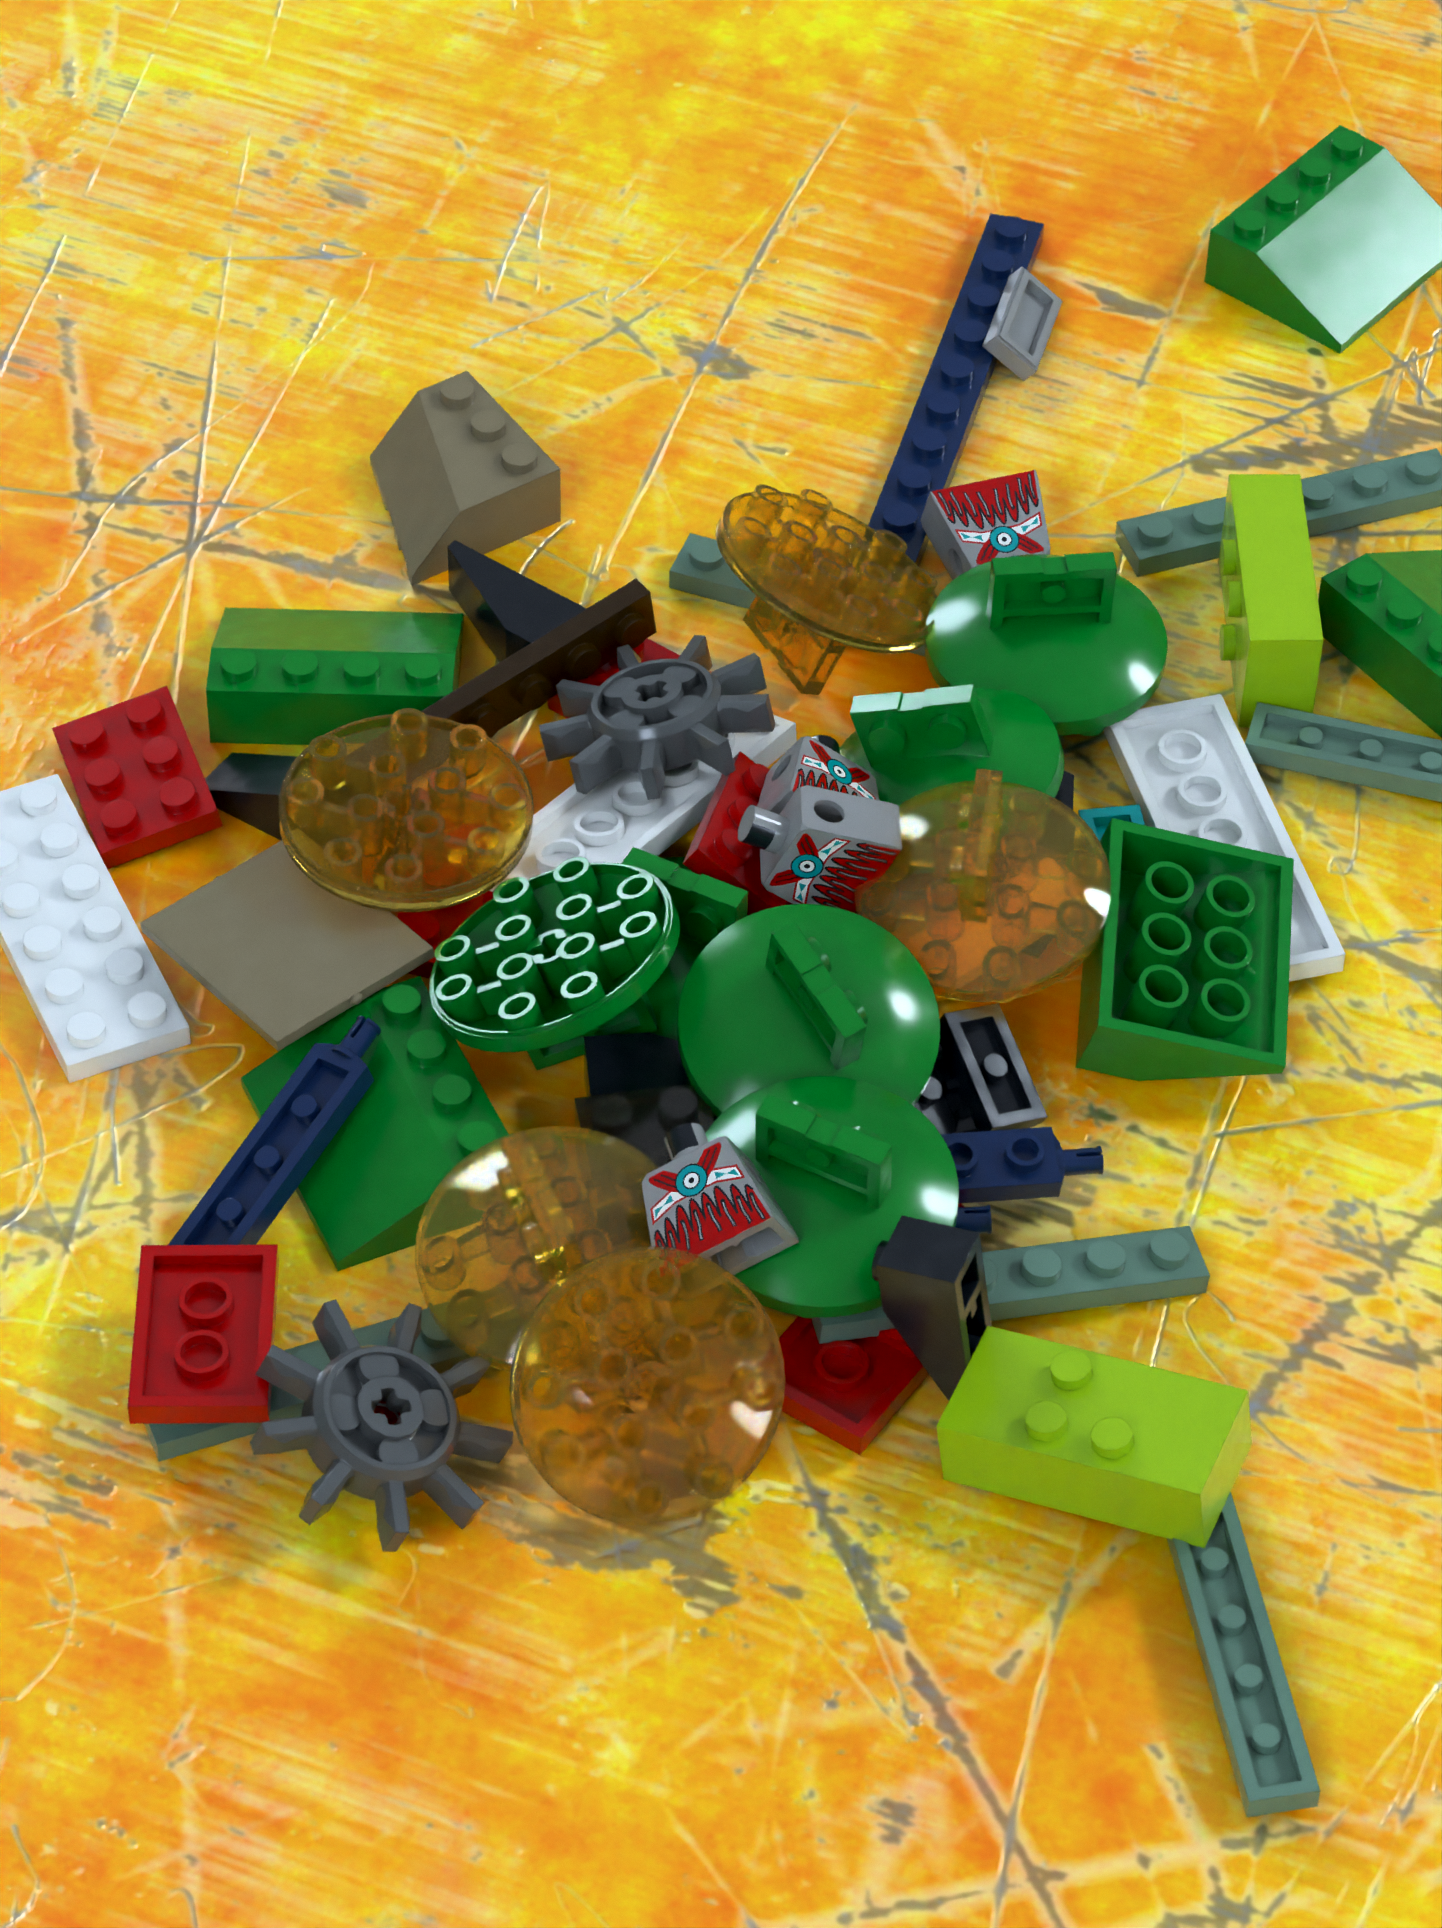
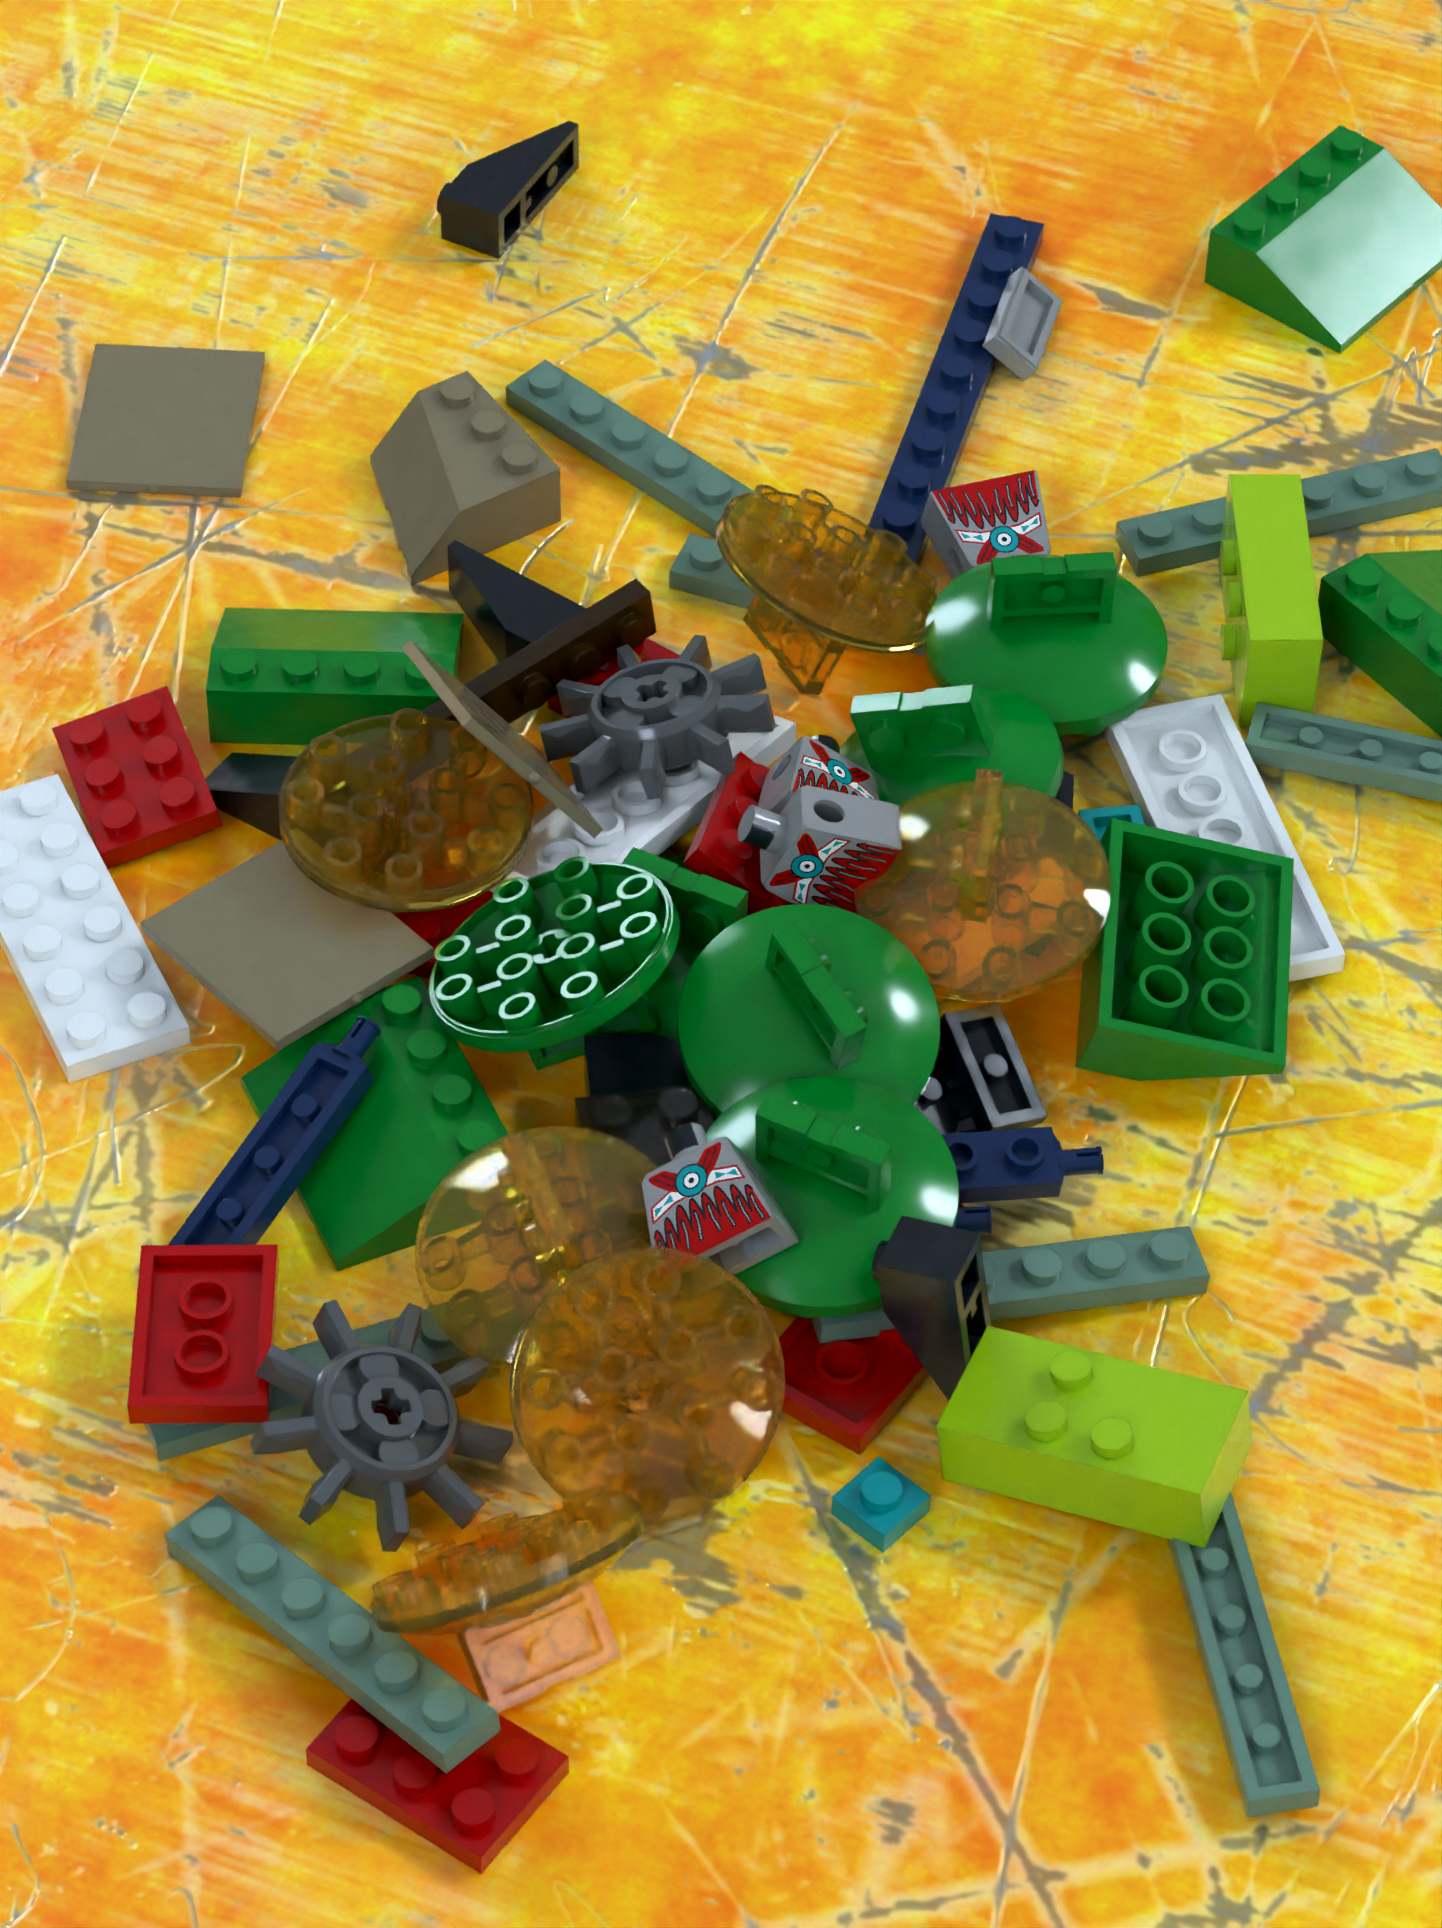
none -> dark tan piece [66,344,265,498]
none -> sand green plate [164,1495,501,1773]
none -> red plate [306,1698,569,1874]
none -> clear yellow bracket [370,1487,647,1713]
none -> dark tan piece [402,639,603,839]
none -> black slope [437,121,579,259]
none -> sand green plate [506,360,798,555]
none -> teal plate [831,1456,931,1553]

